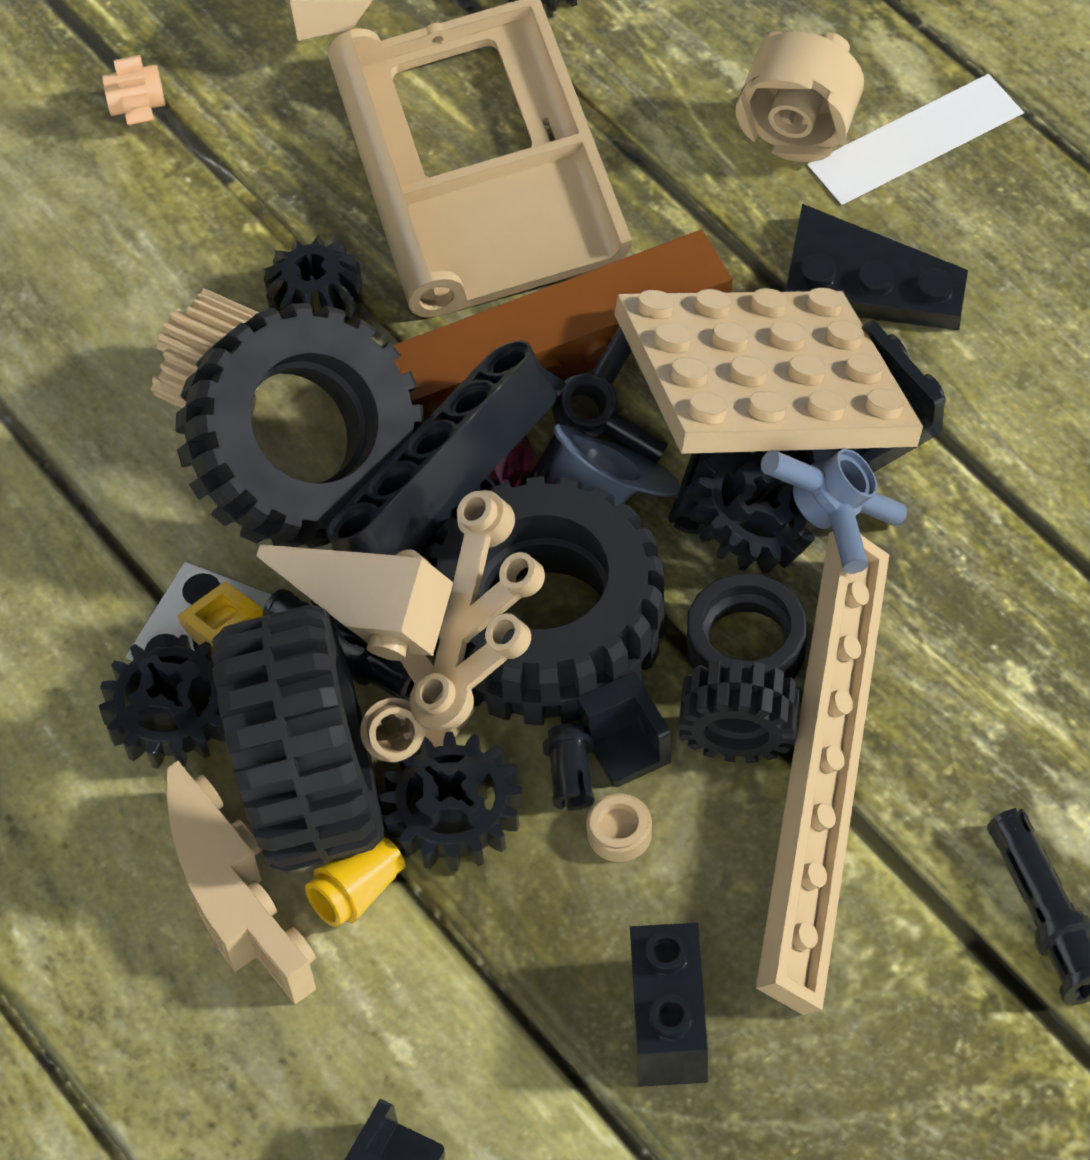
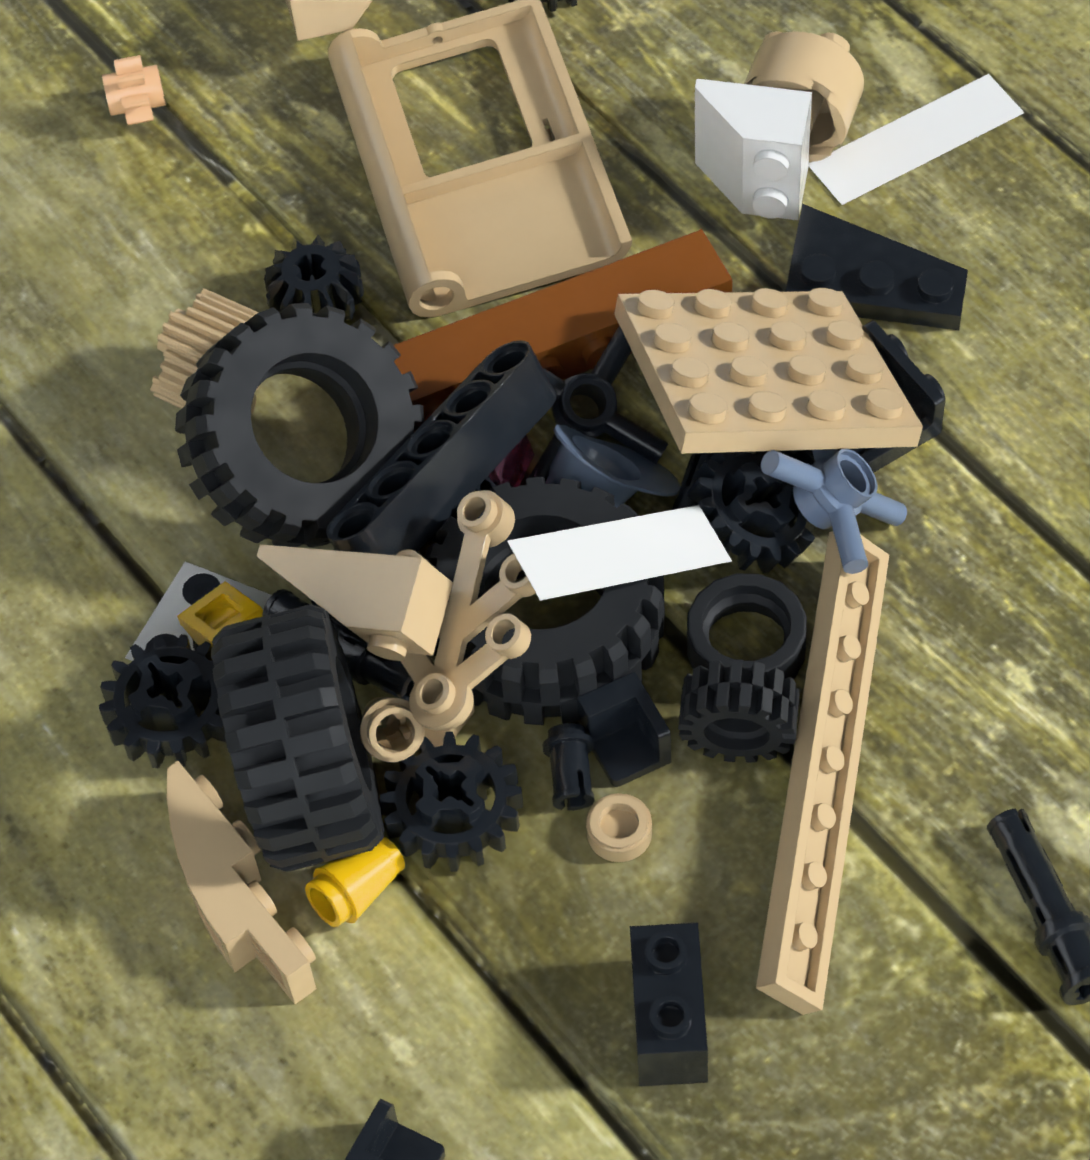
none -> white sticker [507,505,732,601]
none -> white slope [695,79,812,220]

